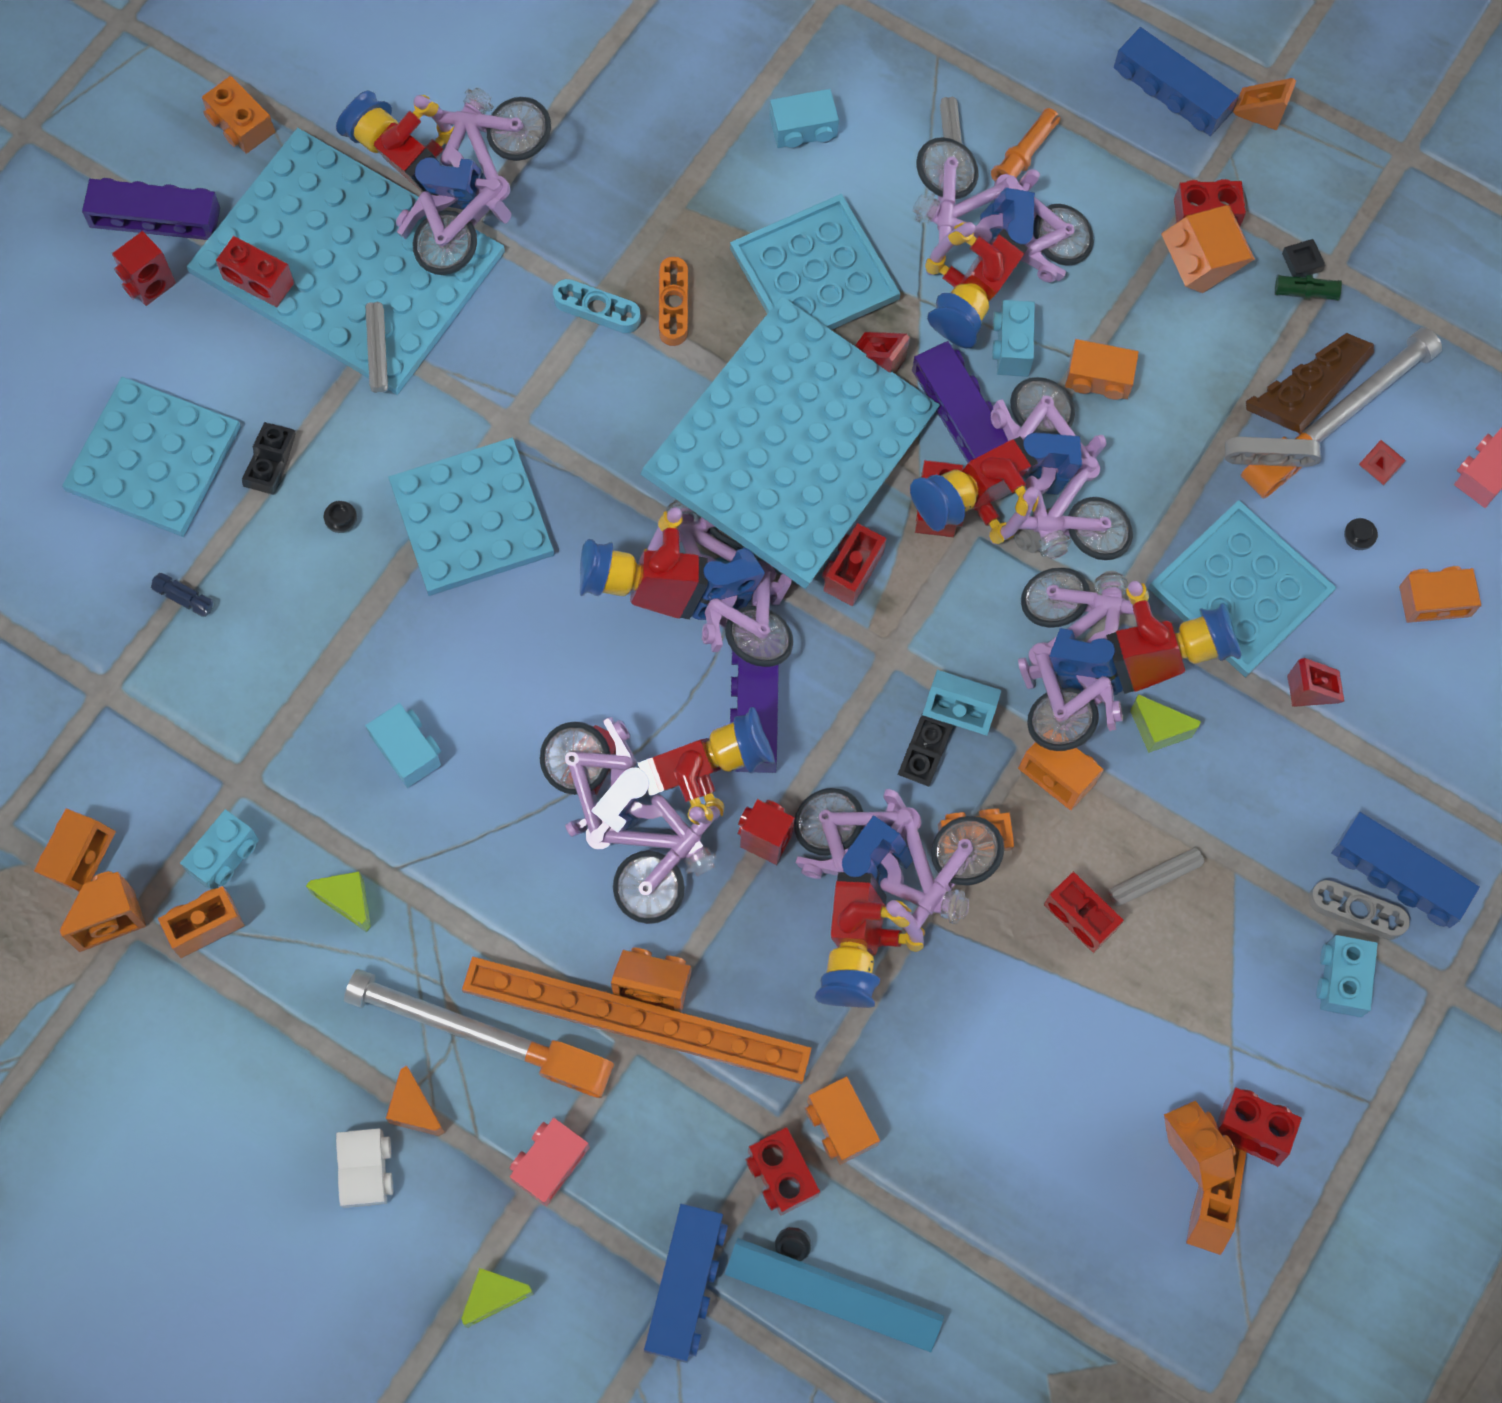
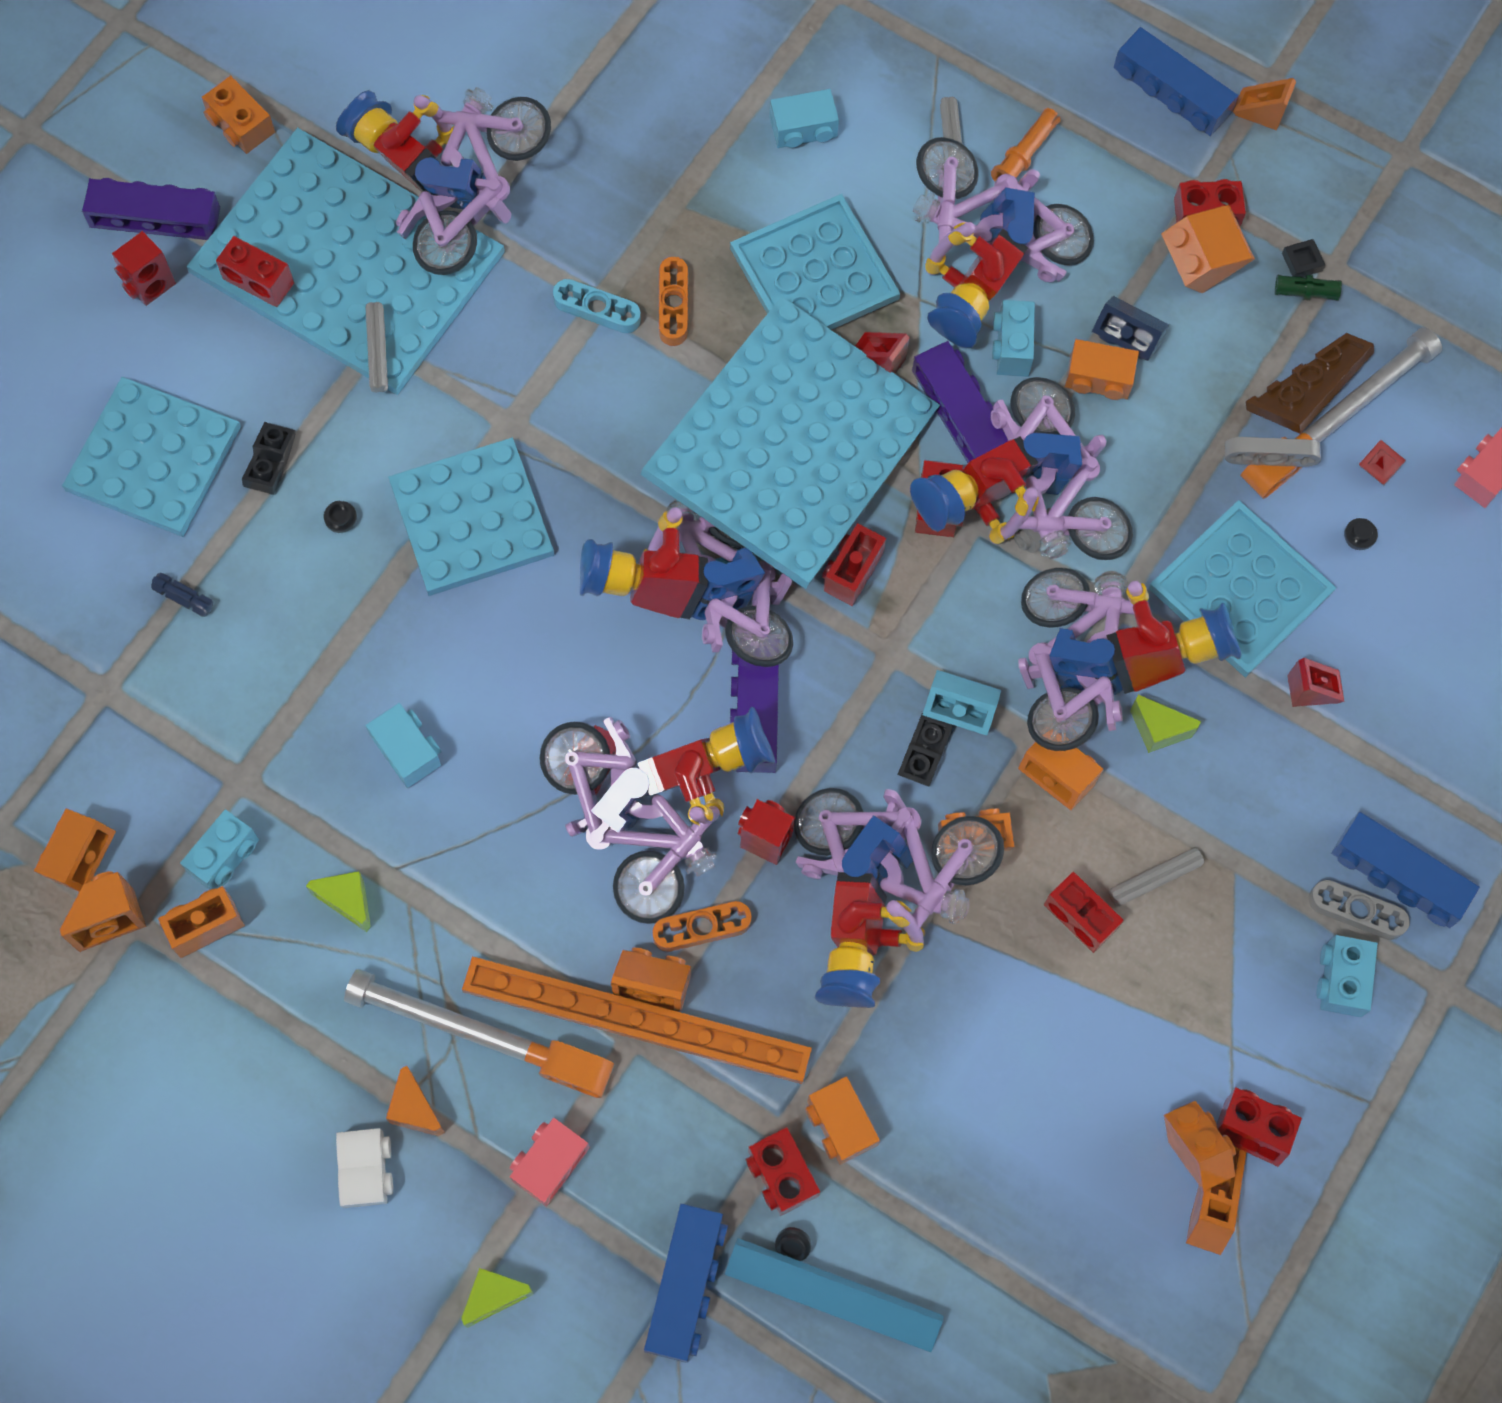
orange brick [1399,566,1481,623] -> none
none -> orange beam [653,901,752,952]
none -> dark blue brick [1091,296,1169,361]

